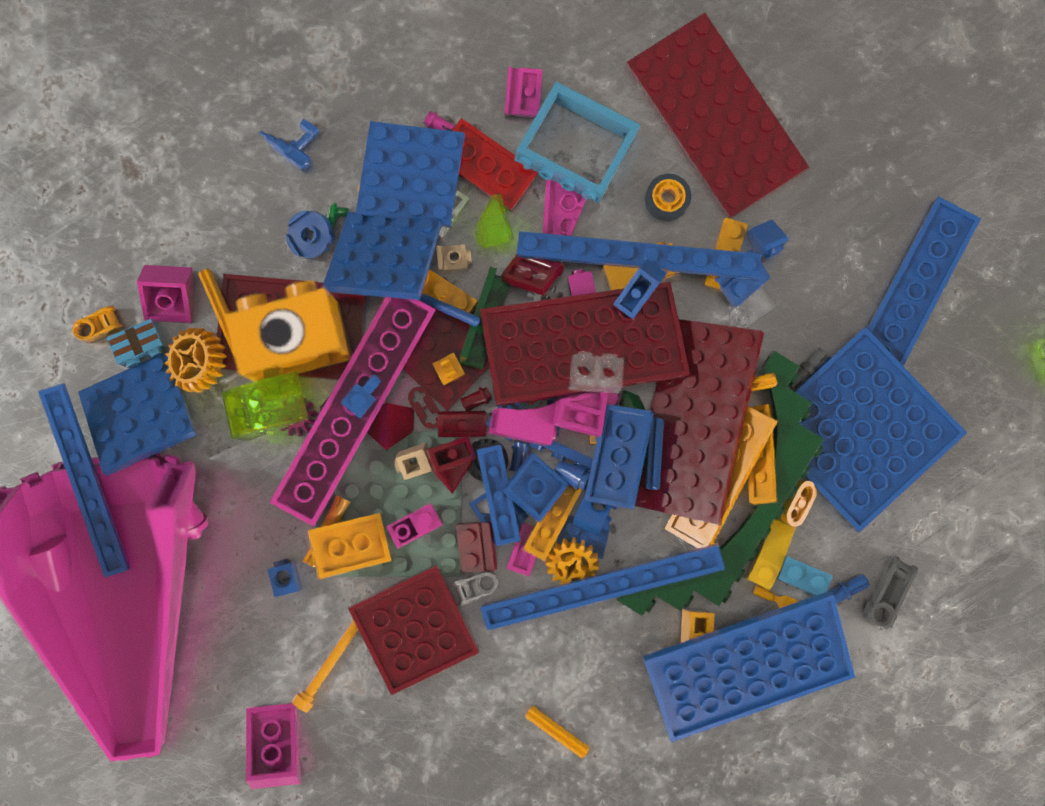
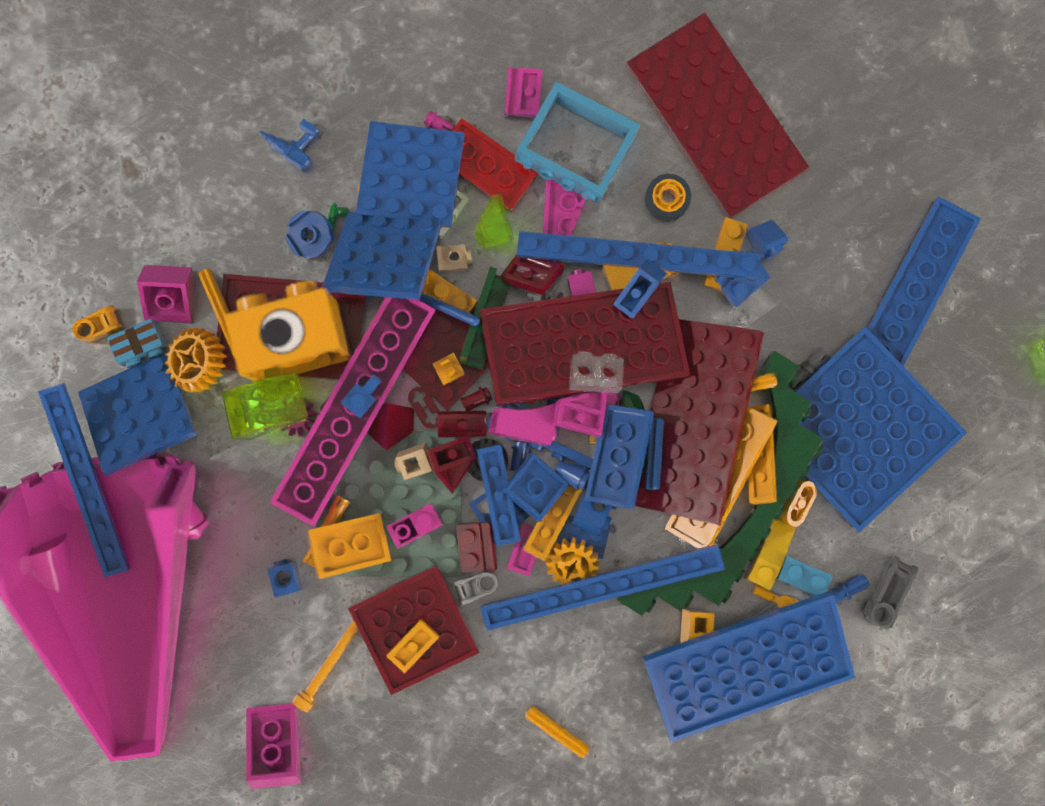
none -> light orange plate [386,619,439,673]

